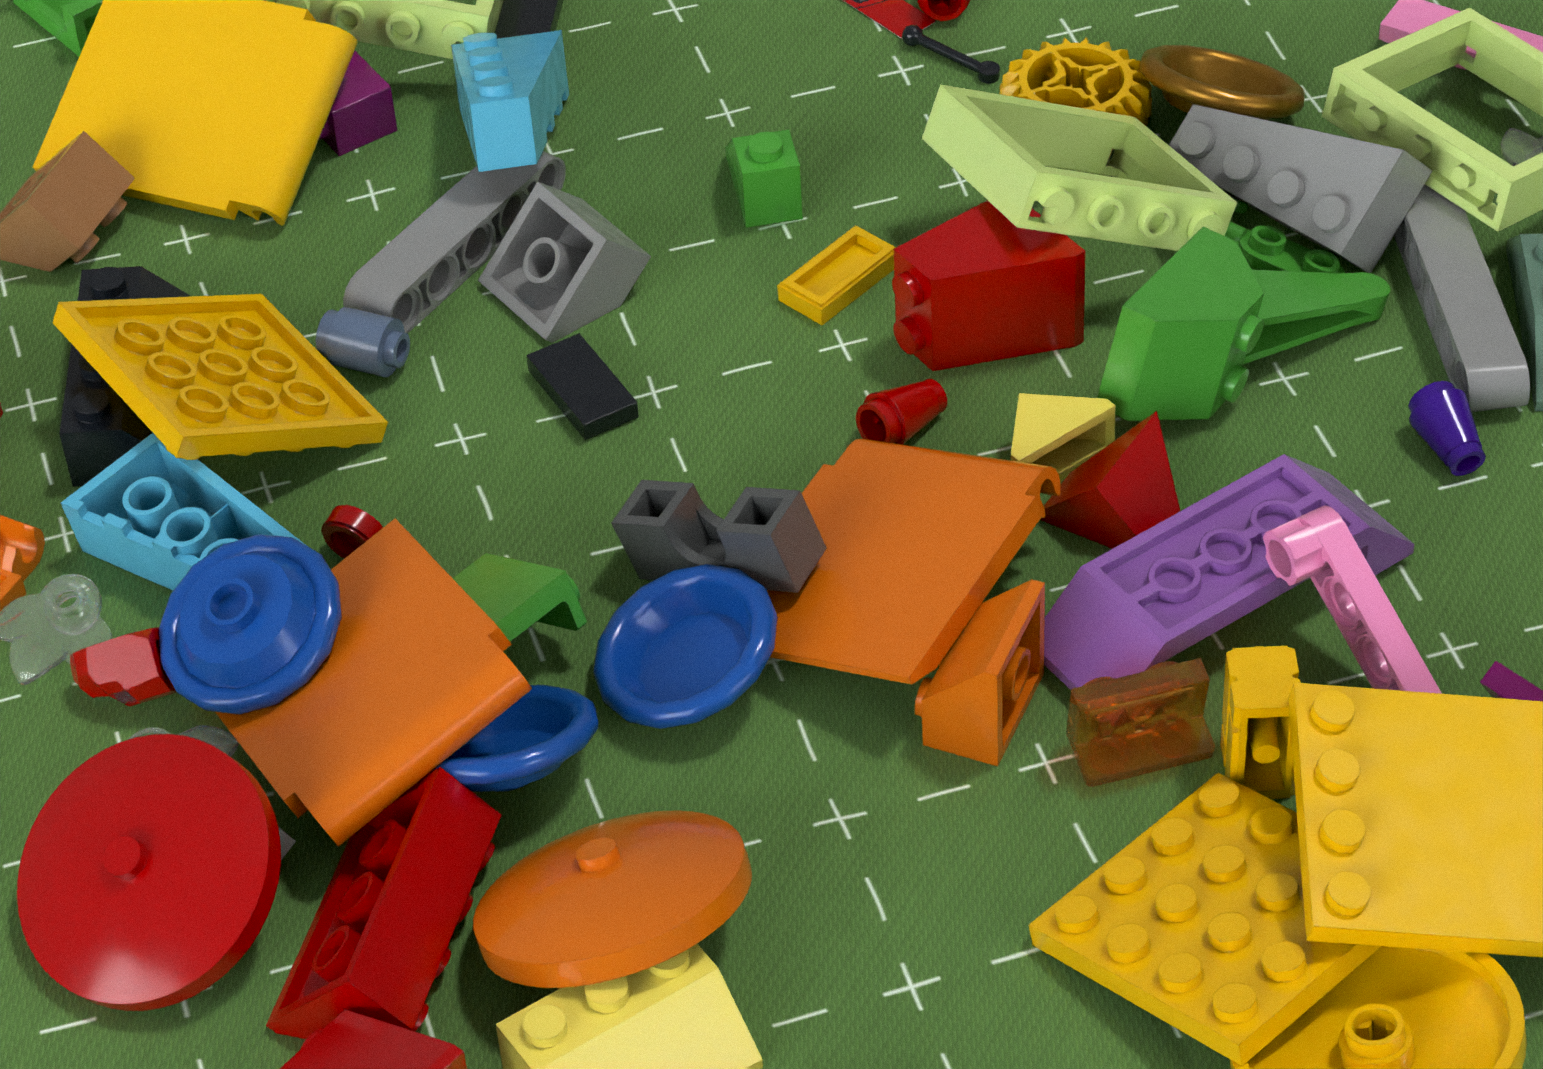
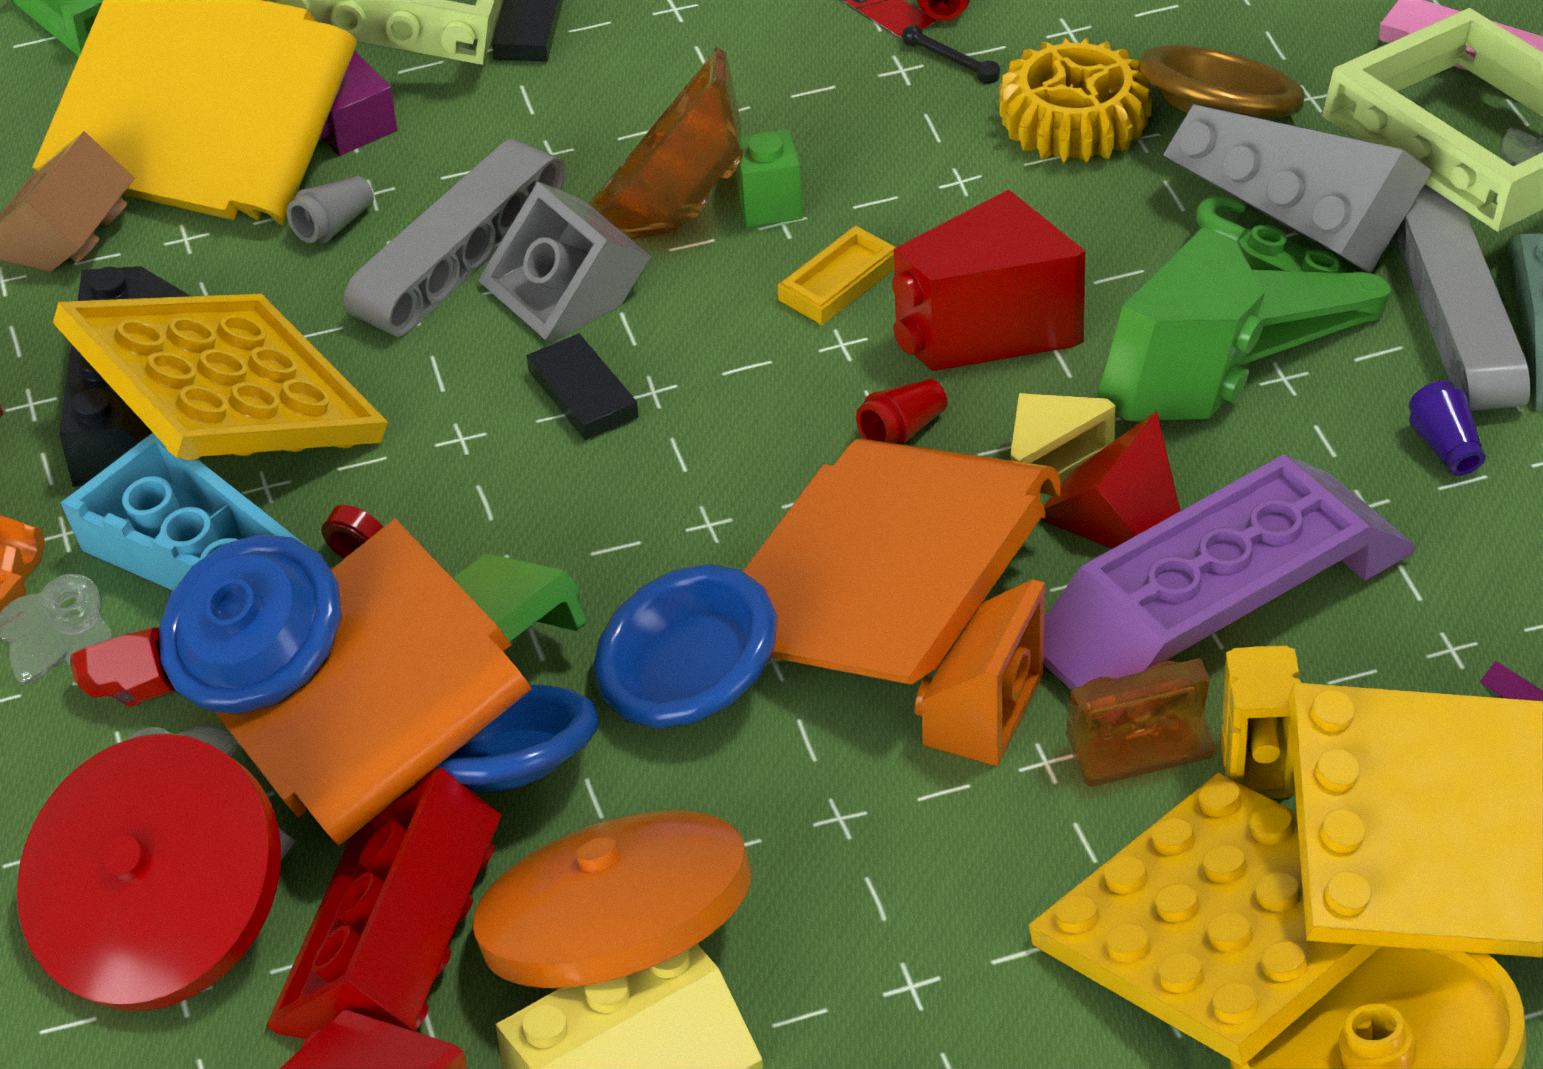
sand blue brick [316,307,410,377] -> none
medium azure wedge [451,30,569,172] -> none
dark grey arch [611,480,827,593] -> none
yellowish green window [922,84,1237,251] -> none
bright pink beam [1263,505,1442,694] -> none
none -> light grey cone [287,176,374,243]
none -> clear orange wedge [588,47,744,239]

